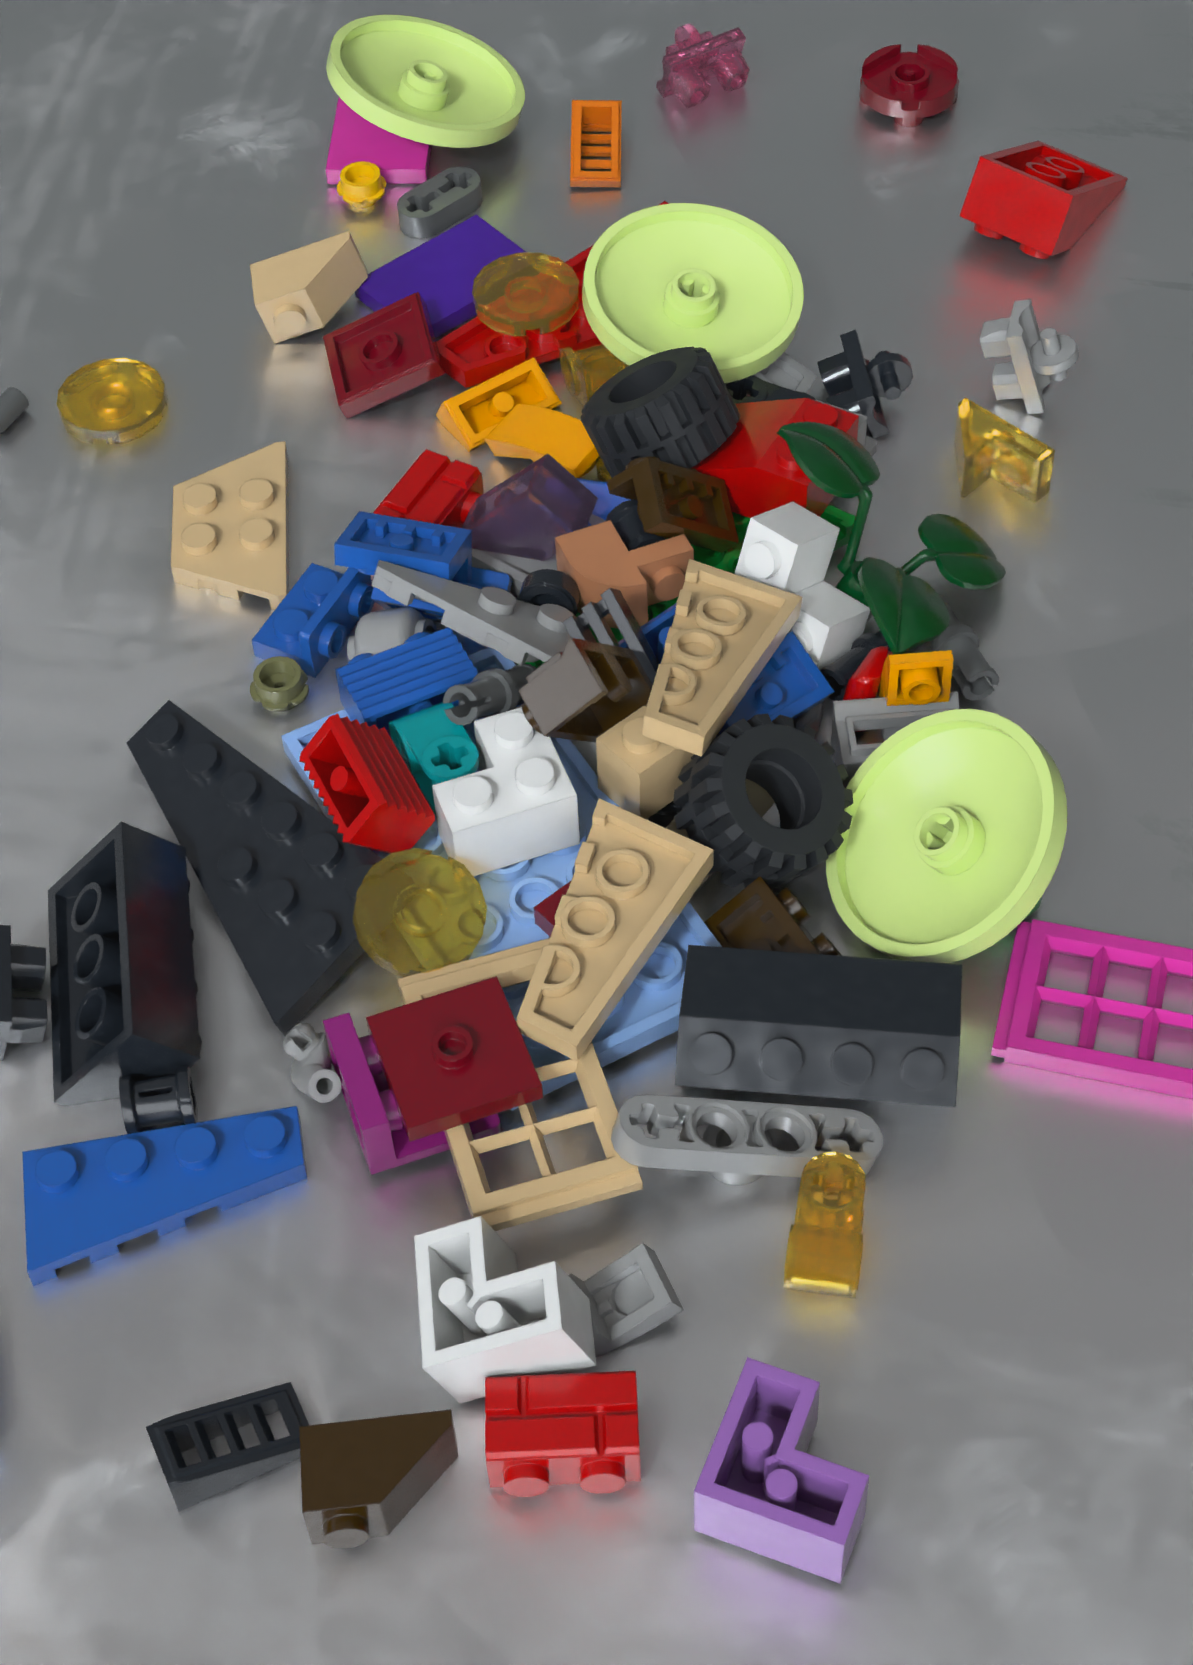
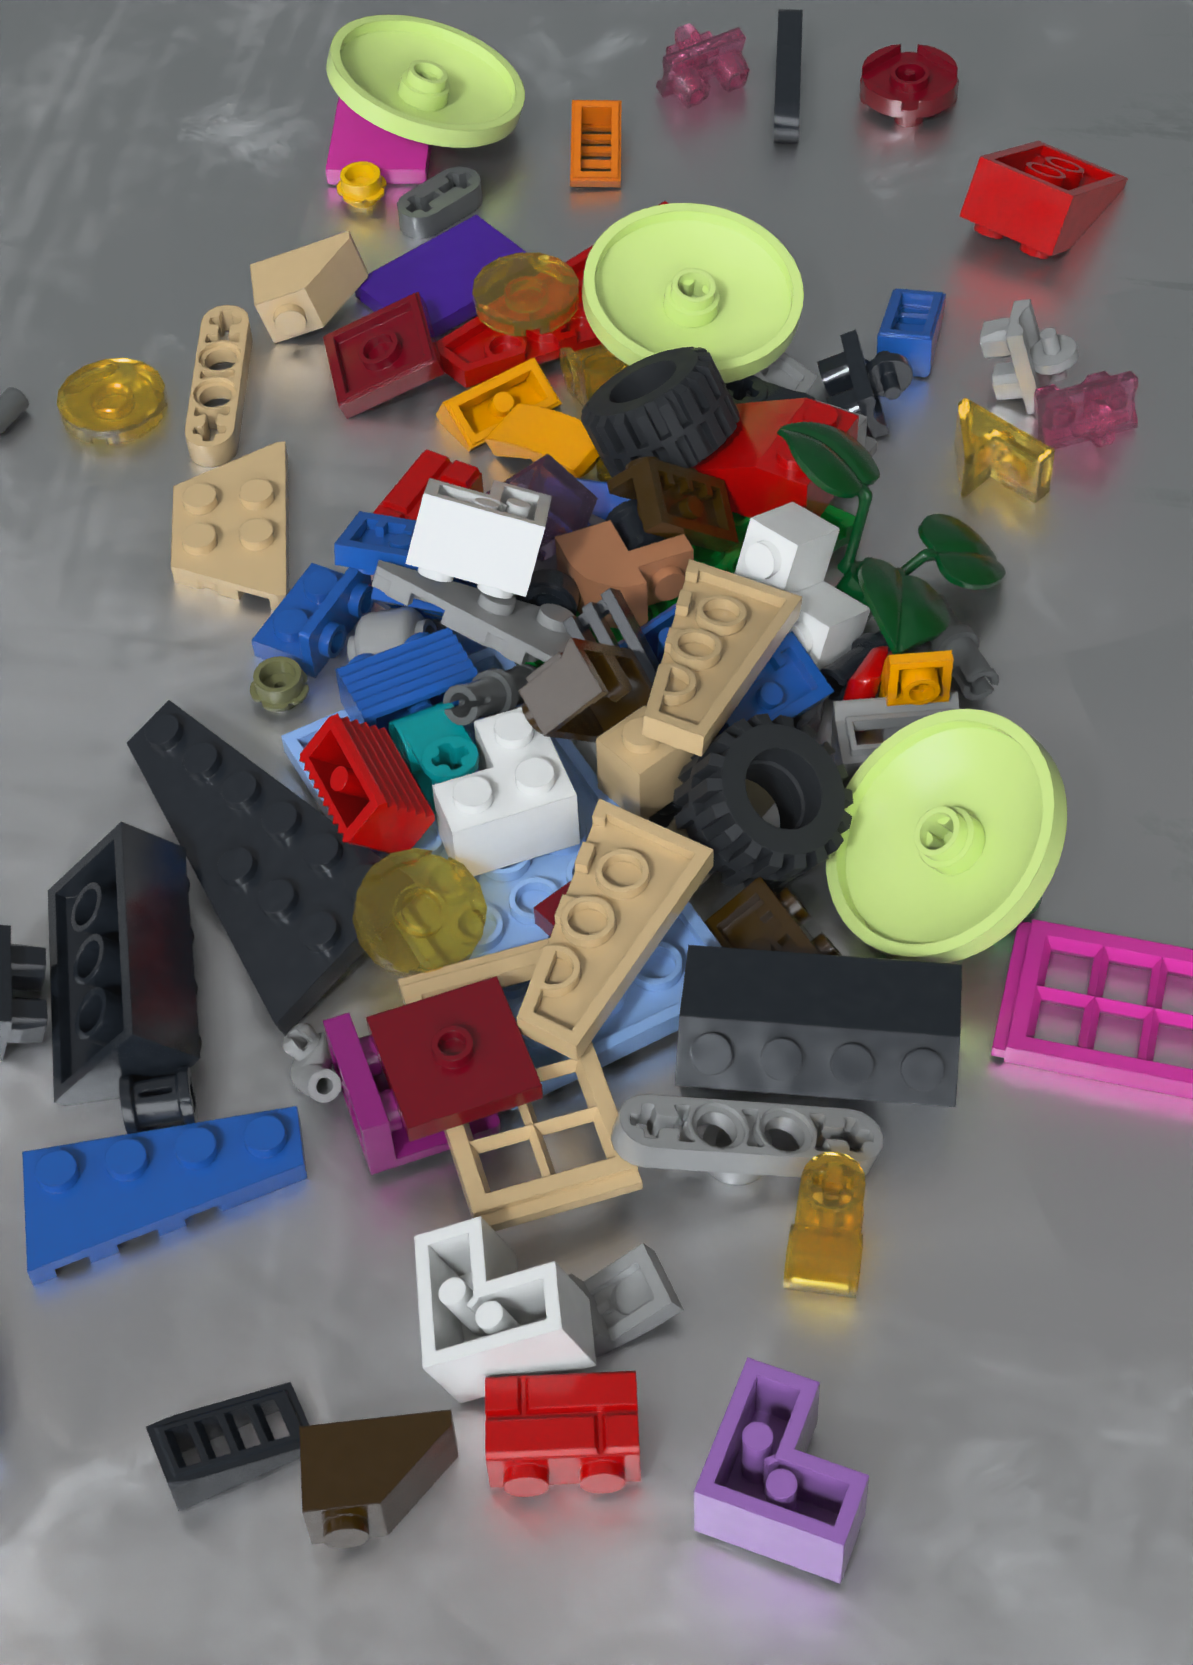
none -> tan beam [185,305,253,467]
none -> white brick [405,478,552,599]
none -> black beam [774,9,803,143]
none -> blue slope [877,288,946,377]
none -> clear pink hips [1034,371,1138,452]

